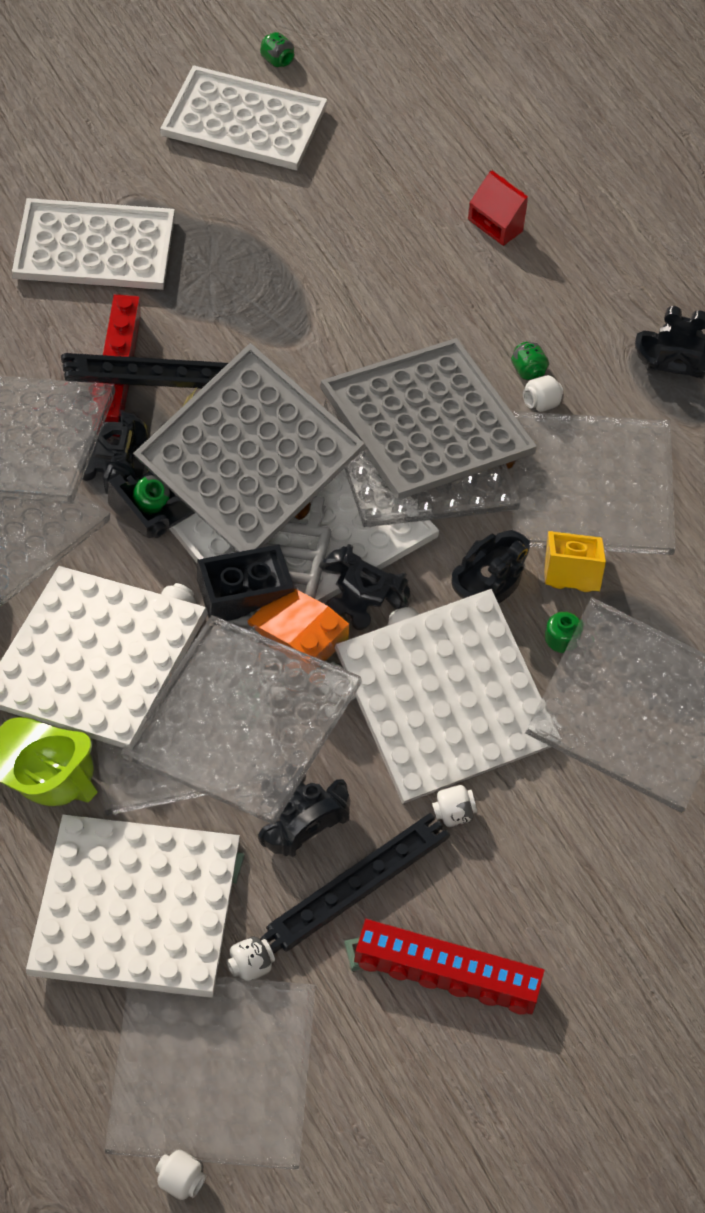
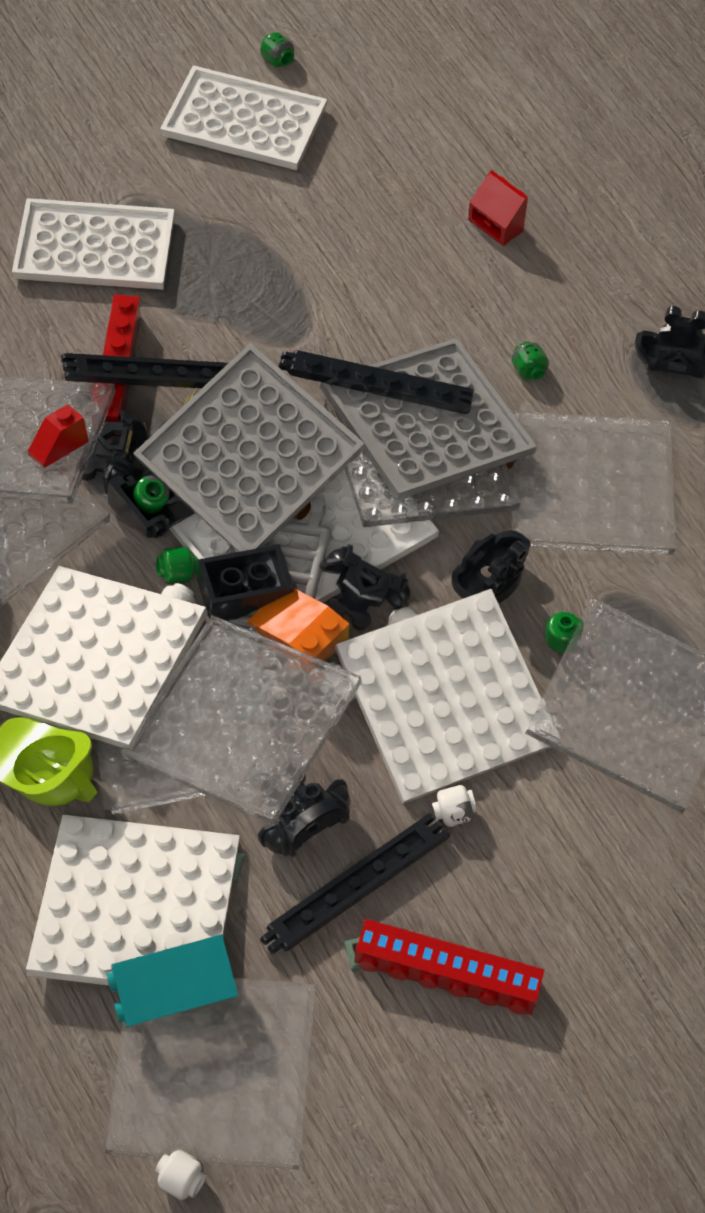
white head [226,936,275,982] -> none
white head [523,376,563,412] -> none
yellow slope [544,531,606,592] -> none
none -> red slope [28,404,89,468]
none -> teal panel [106,934,238,1028]
none -> green head [156,547,197,584]
none -> black hinge [279,350,474,414]

